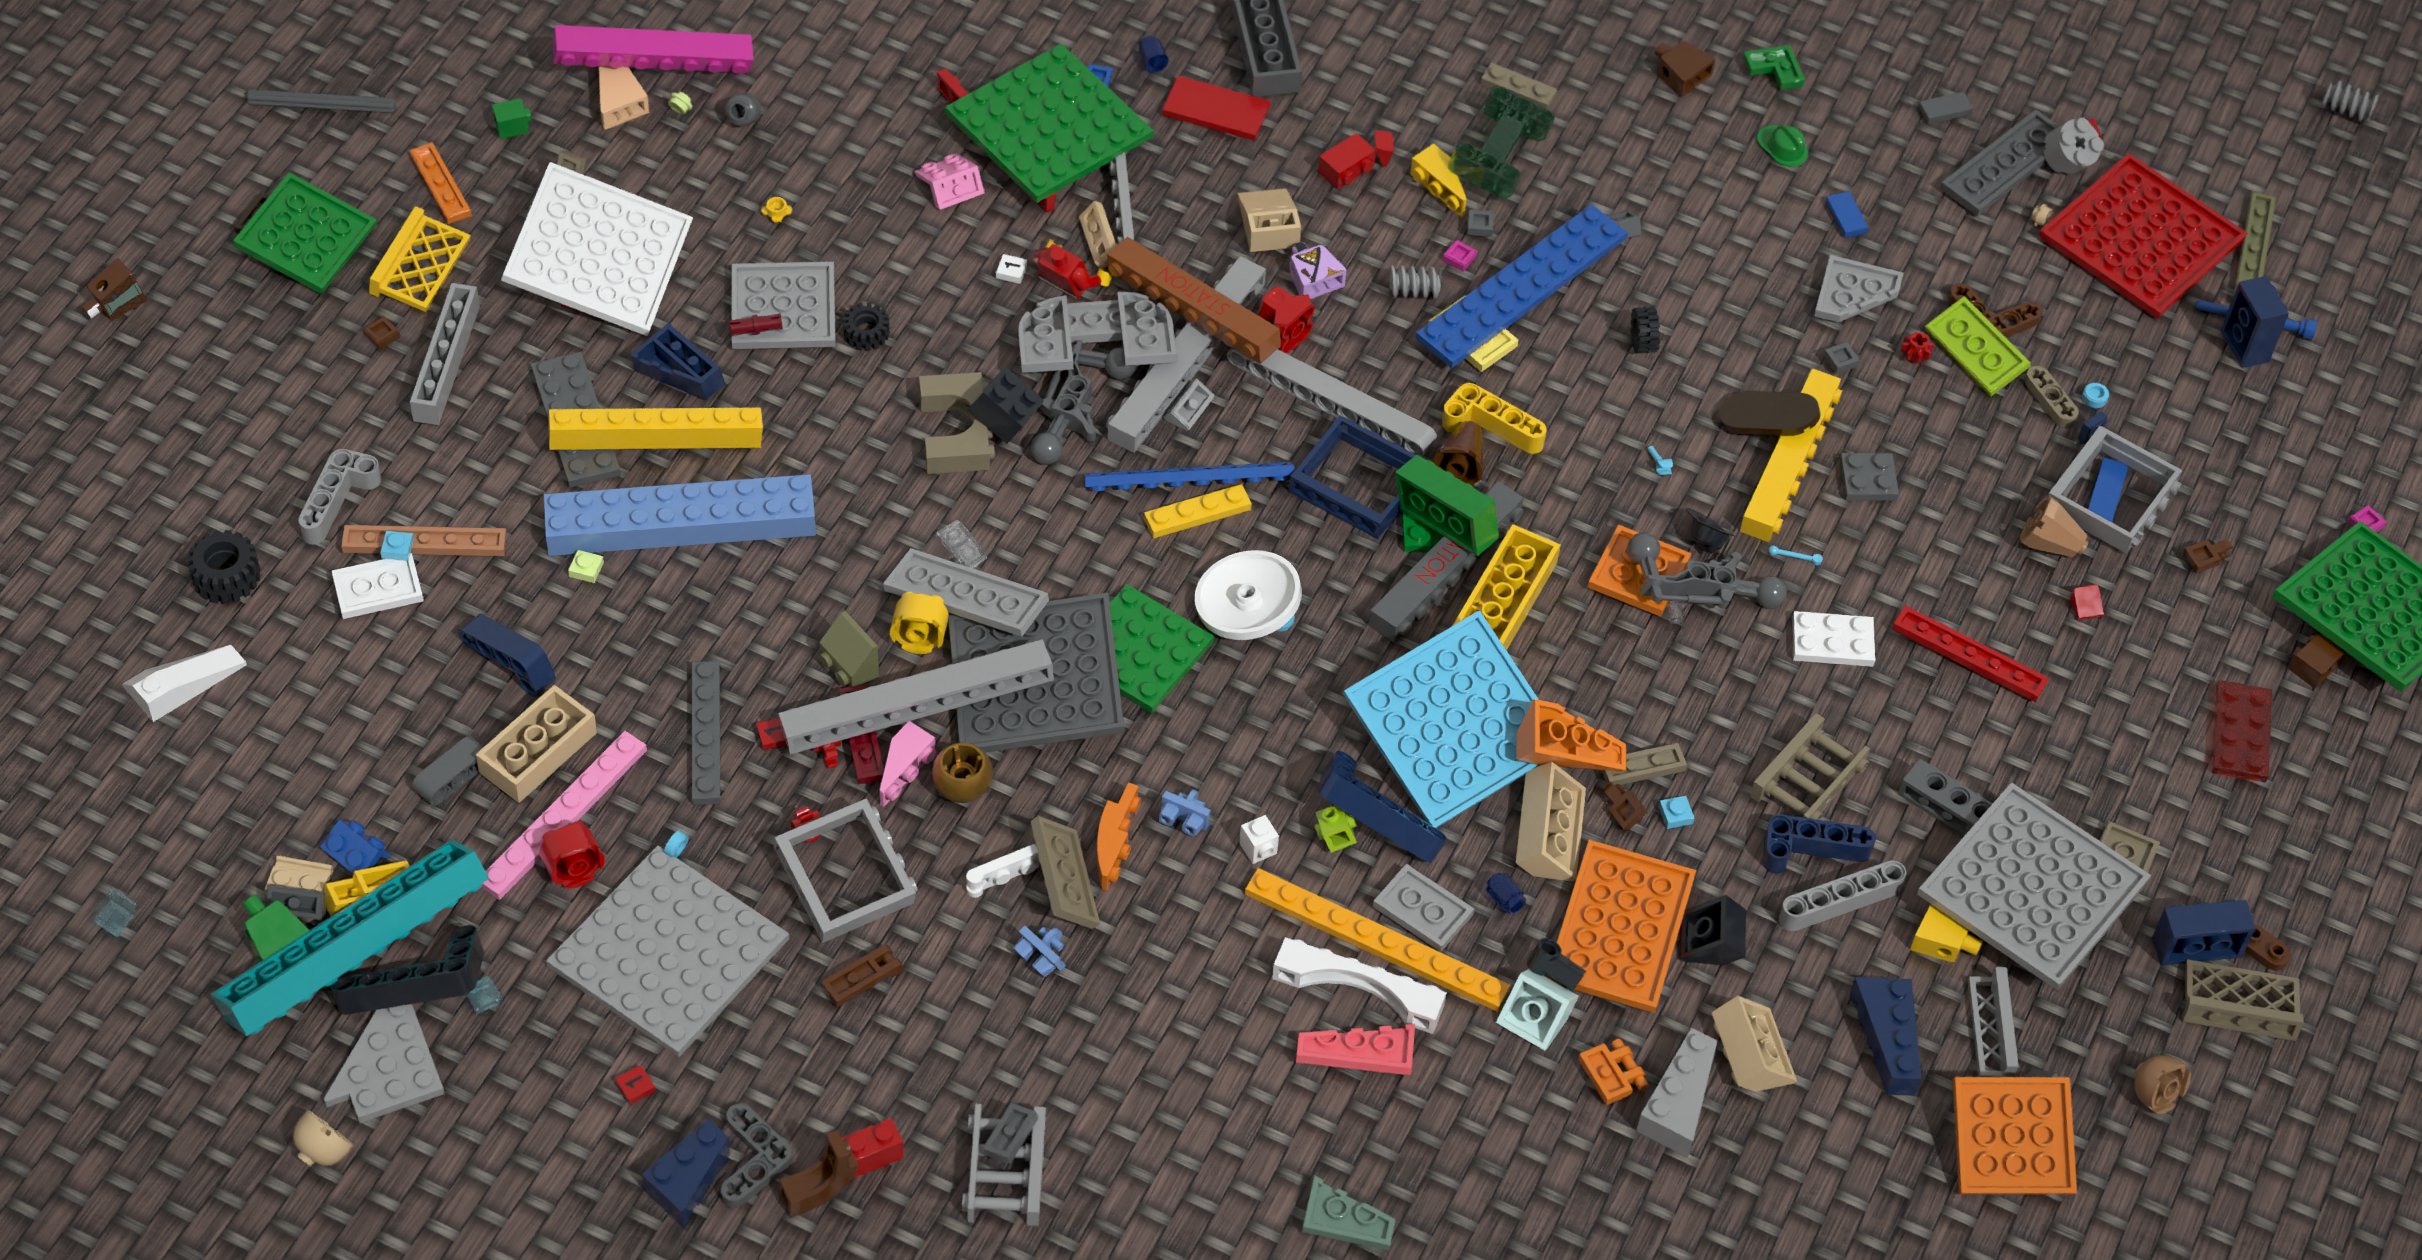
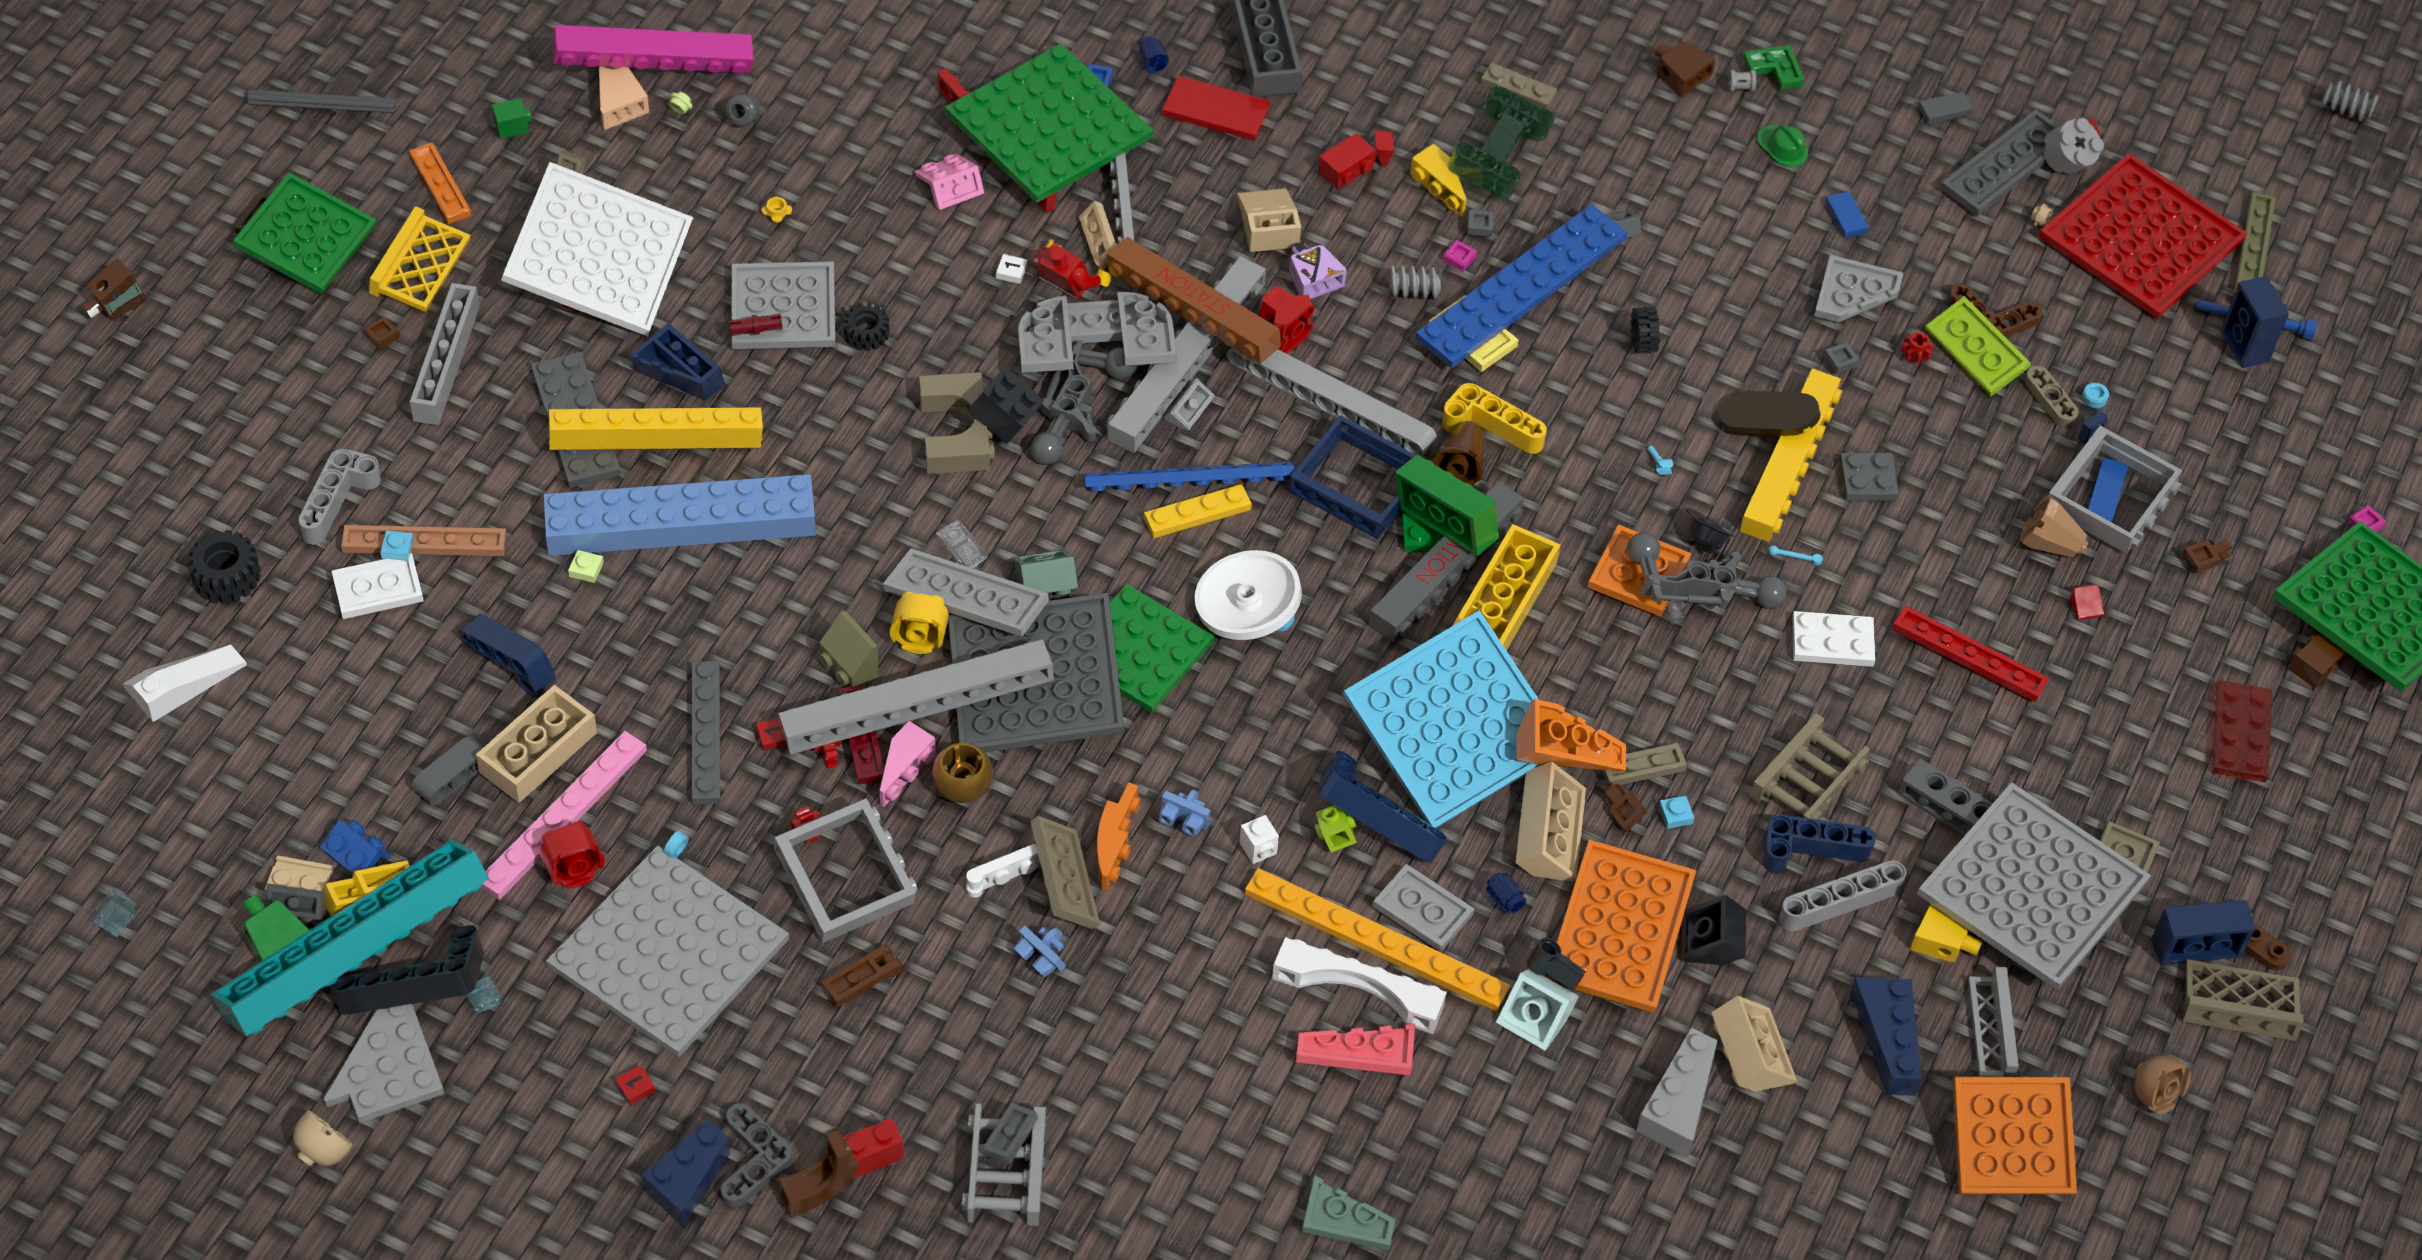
orange plate [1578,1039,1649,1105] -> none
none -> sand green slope [1013,549,1078,595]
none -> light grey bush [1728,70,1756,92]

